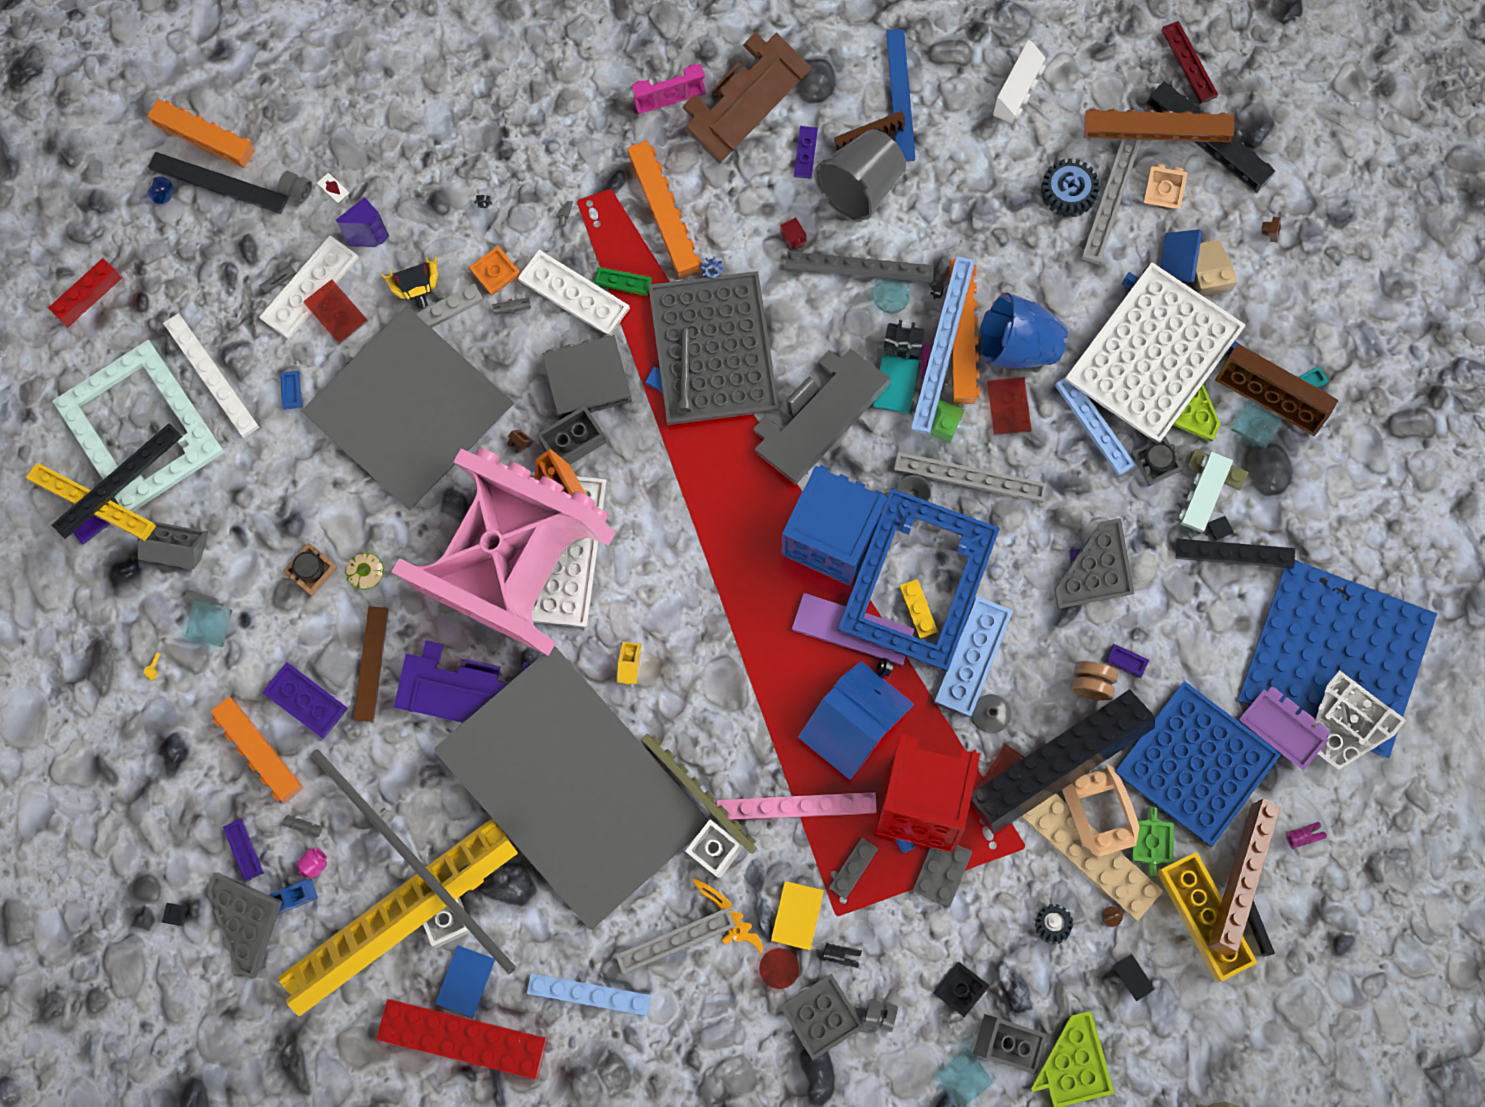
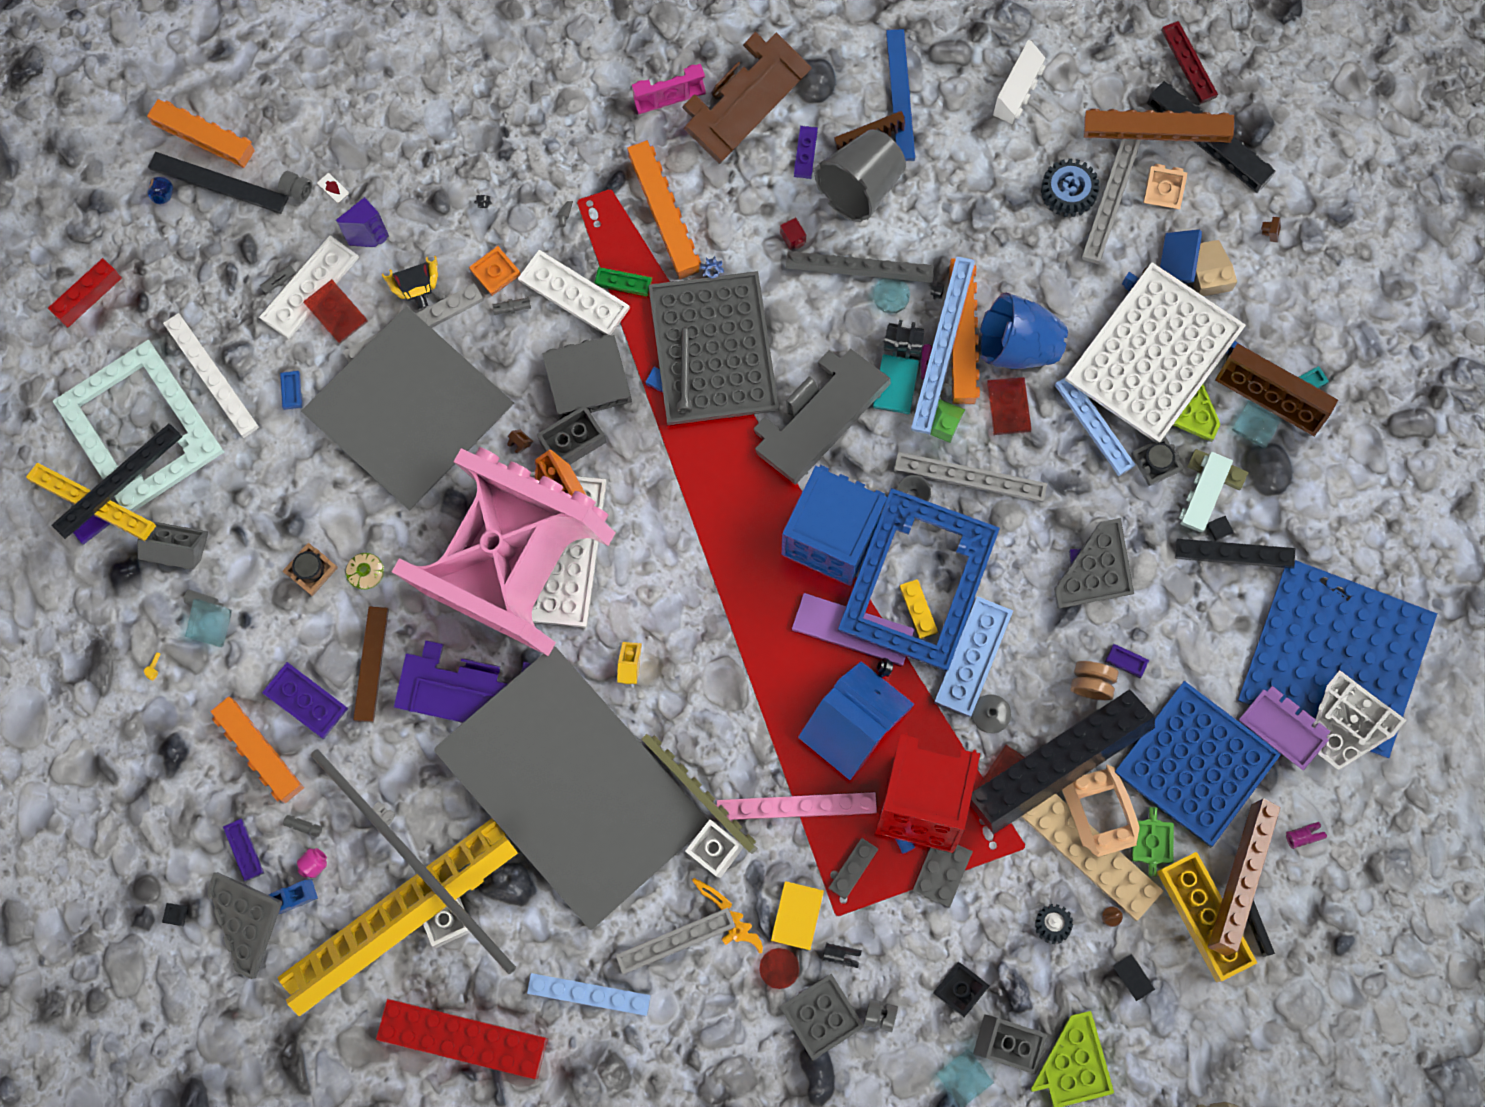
blue tile [435,945,495,1018] -> none

